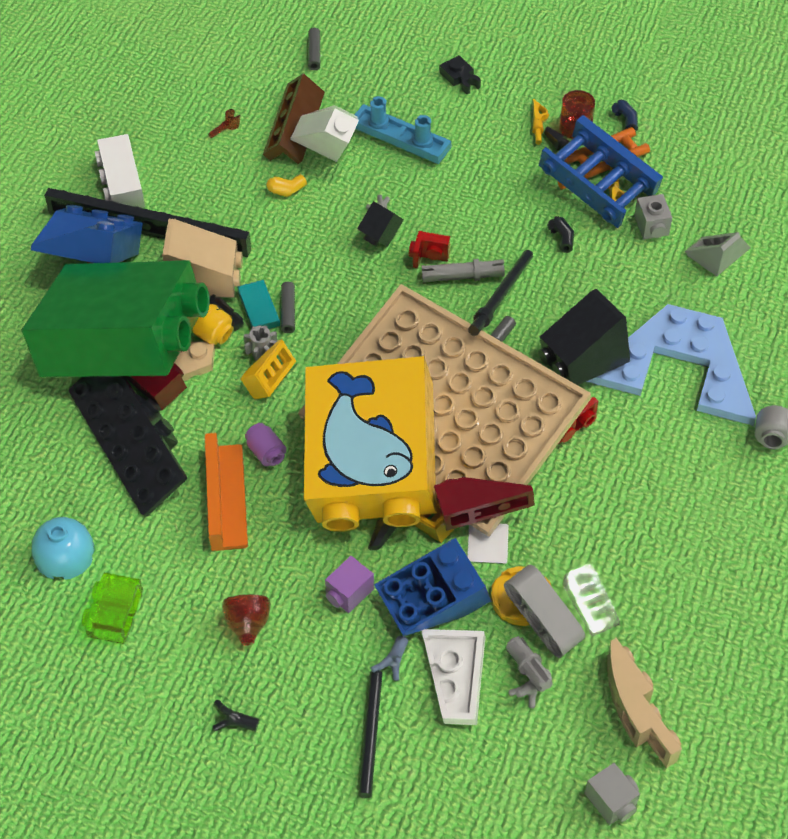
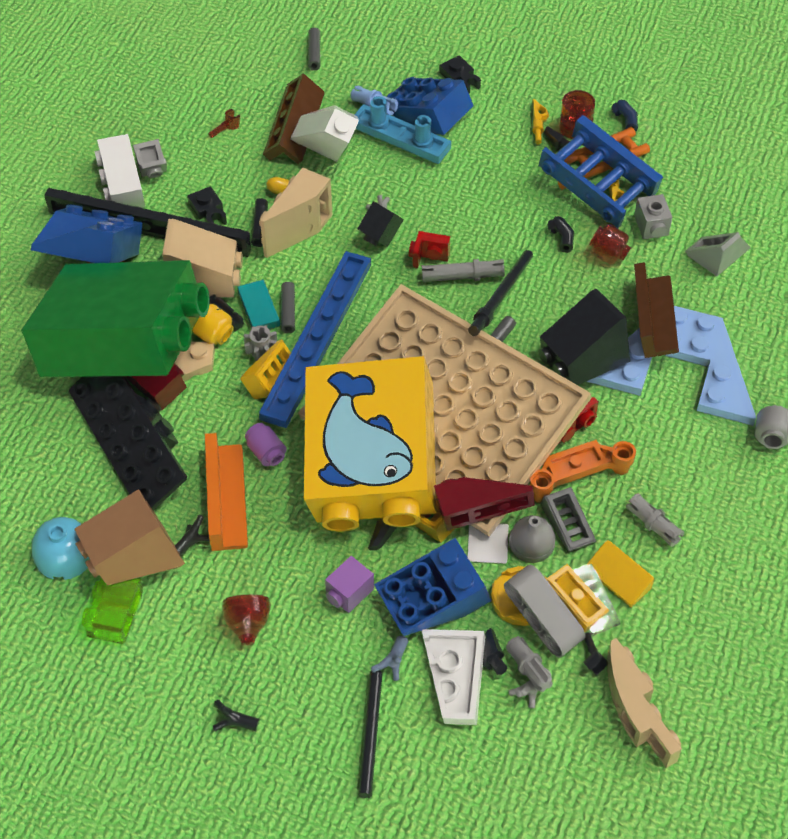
light grey brick [585,762,640,825] -> none
none -> medium nougat slope [74,489,185,586]
none -> light grey bracket [133,139,167,178]
none -> pearl dark grey bar [175,514,210,556]
none -> black plate [187,186,227,225]
none -> black piece [251,198,268,247]
none -> tan slope [259,168,332,258]
none -> blue plate [259,251,371,428]
none -> light blue pin [351,86,398,115]
none -> blue slope [387,77,474,135]
none -> black bar [483,628,507,675]
none -> light grey helmet [509,515,556,563]
none -> orange plate [530,440,636,503]
none -> dark grey slope [540,487,596,553]
none -> yellow slope [546,564,609,633]
none -> black hand [583,632,608,676]
none -> yellow slope [585,540,654,608]
none -> clear red head [589,224,631,265]
none -> light grey pin [626,493,685,547]
none -> reddish brown panel [634,262,679,358]

